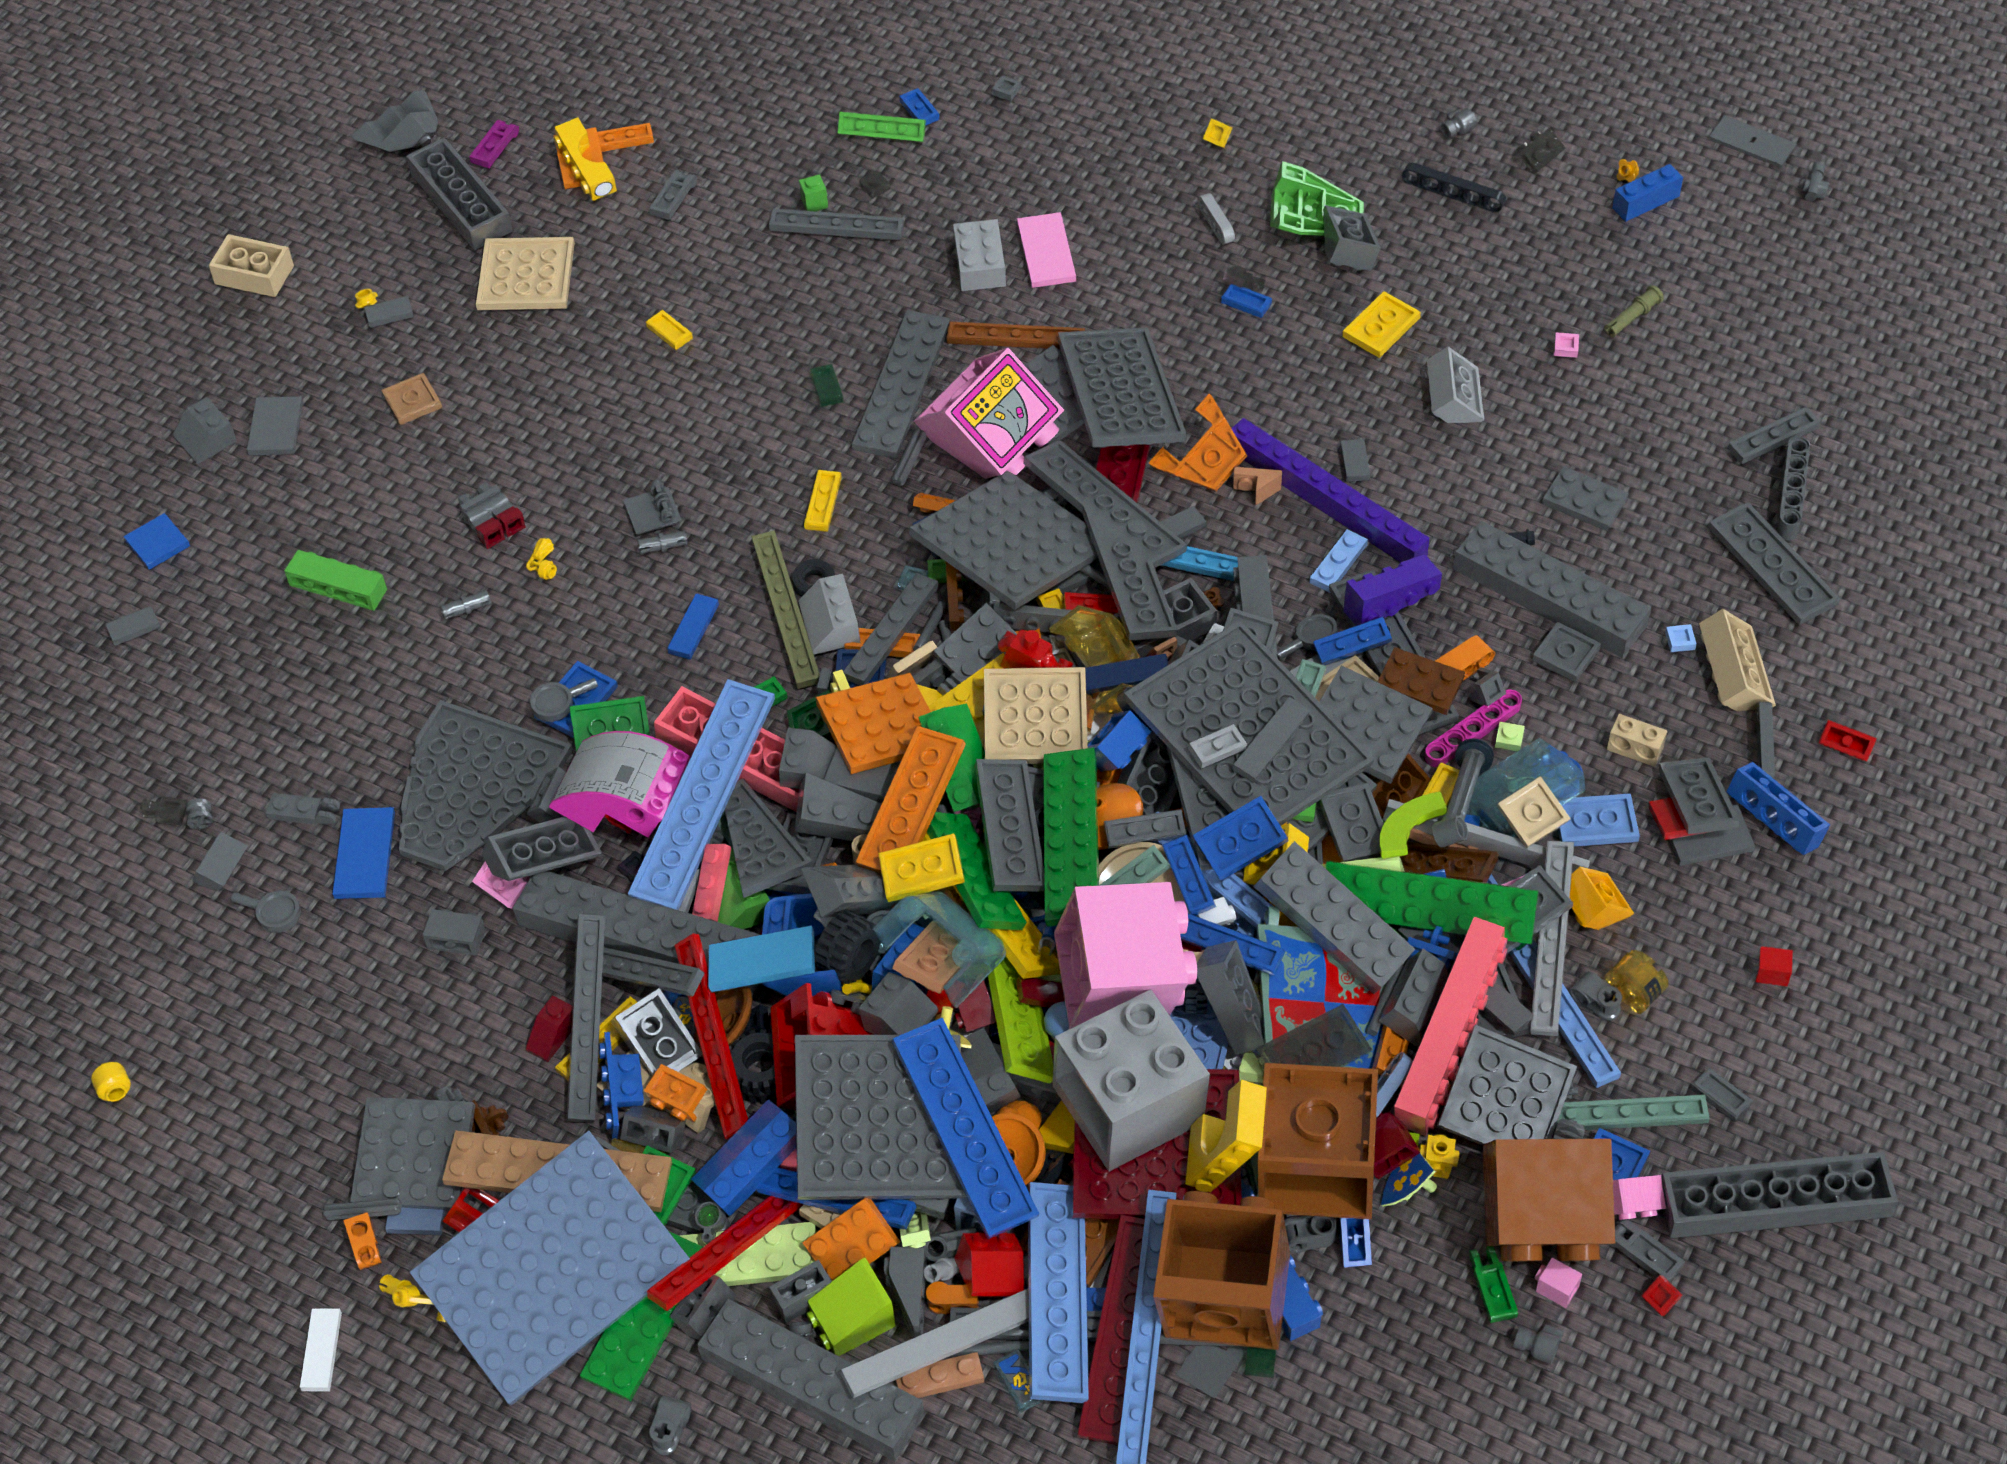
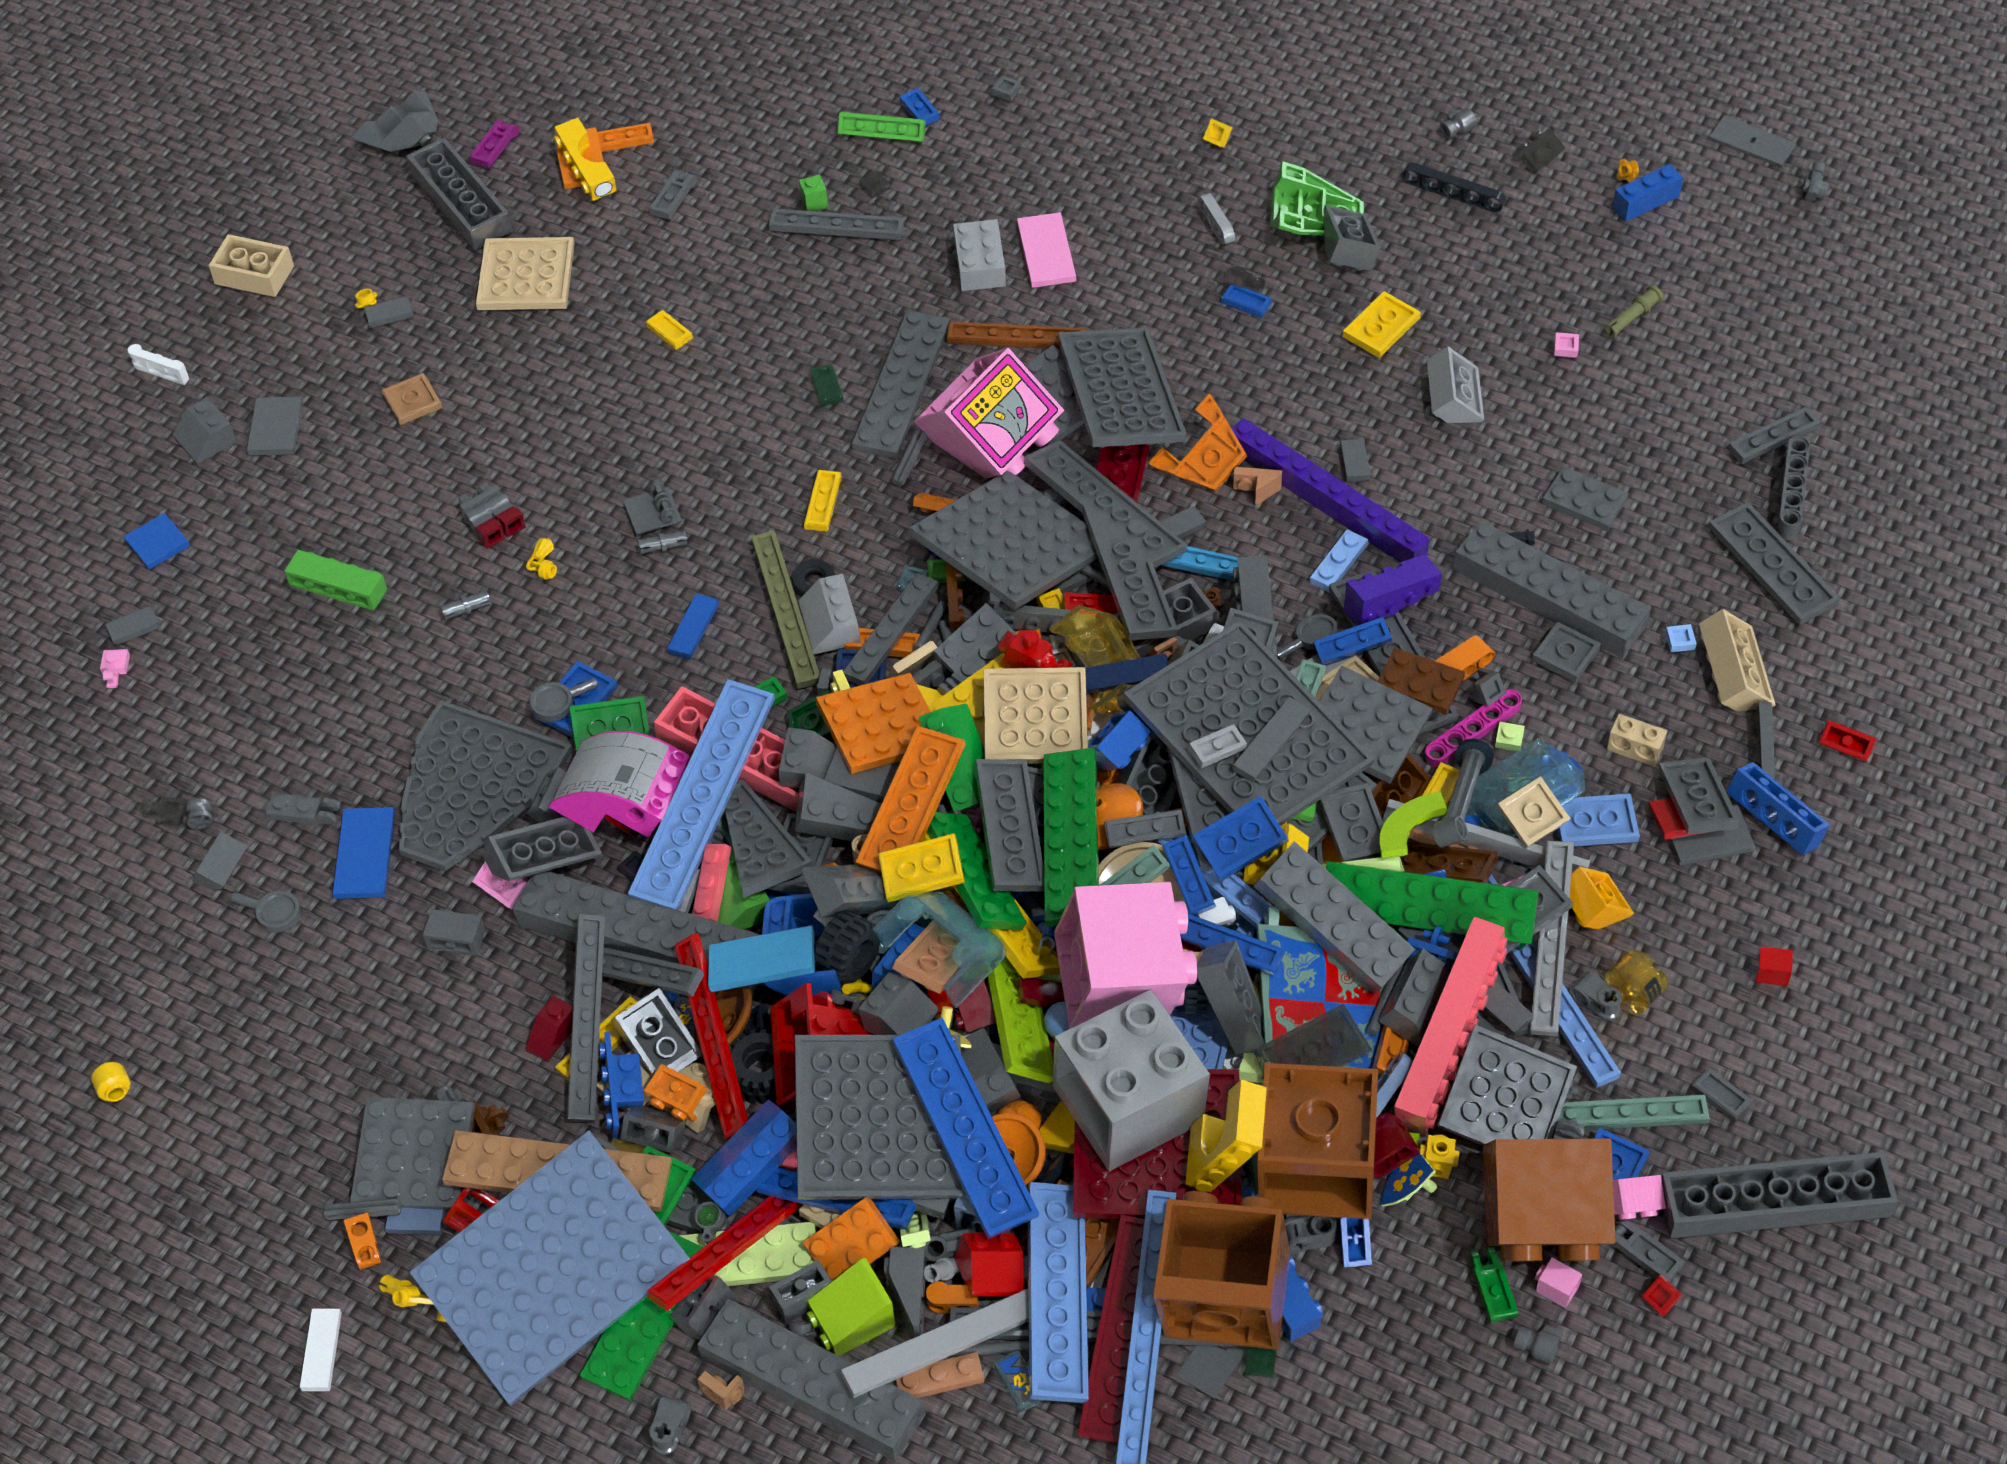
none -> bright pink plate [100,649,130,688]
none -> white plate [128,344,189,385]
none -> medium nougat bracket [697,1371,744,1410]

